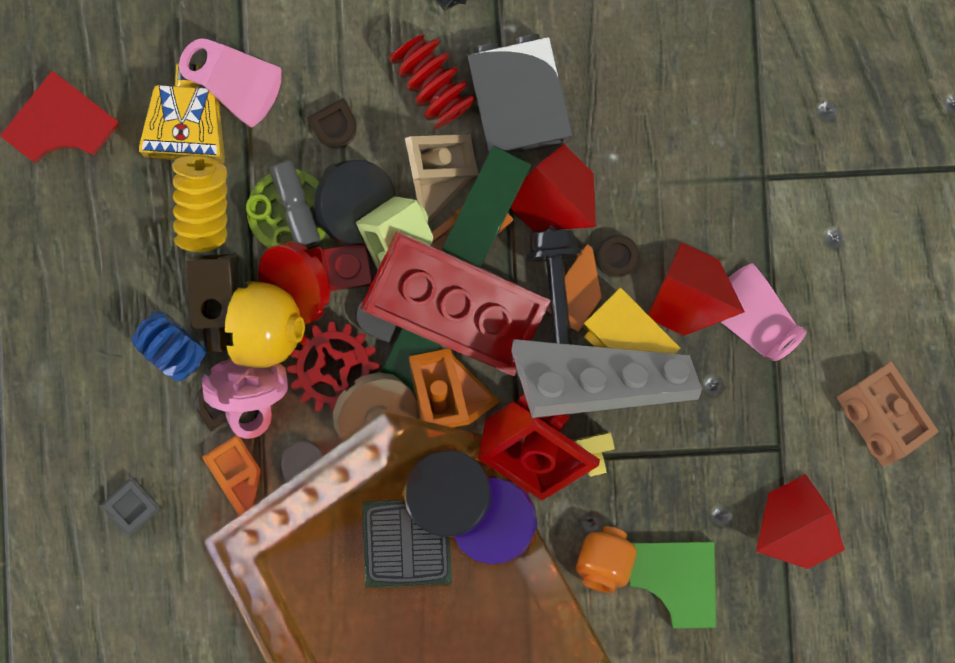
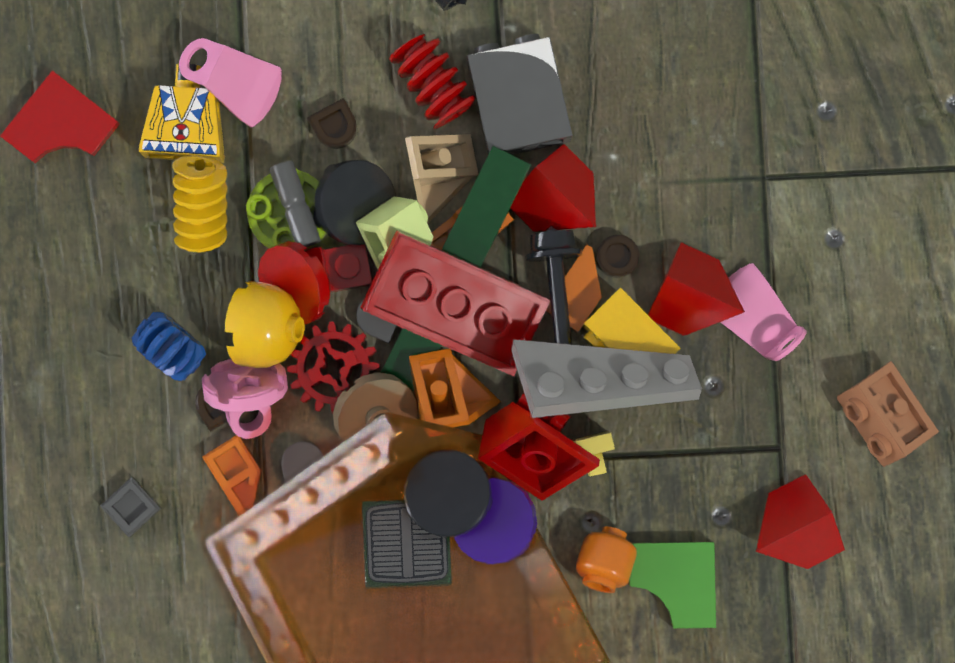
dark brown torso [186,254,239,352] -> none

